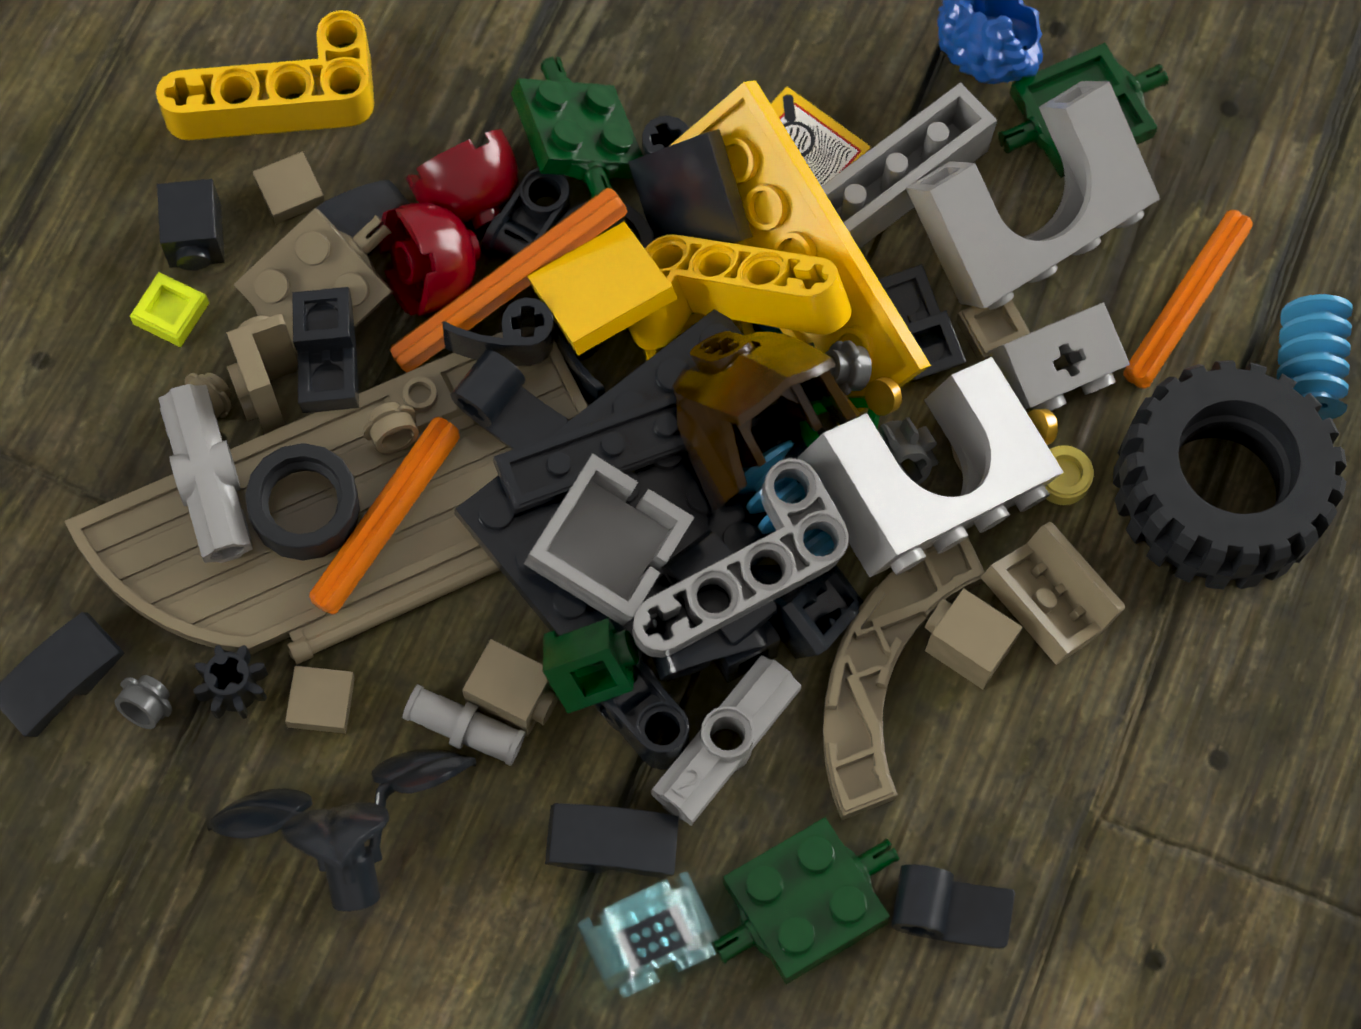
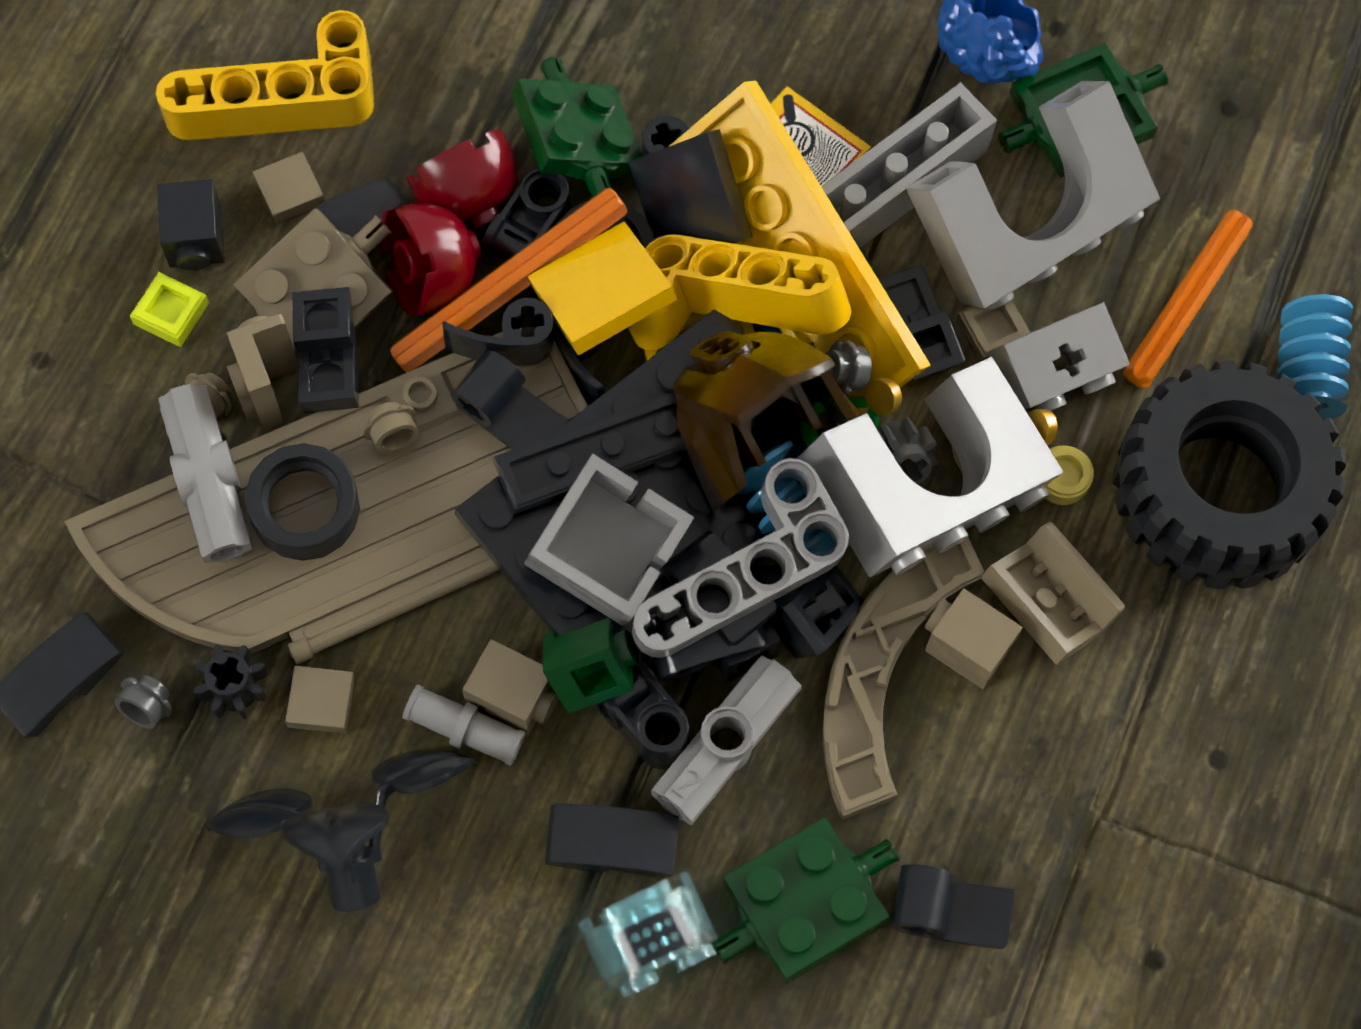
orange axle [309,417,460,615] -> none

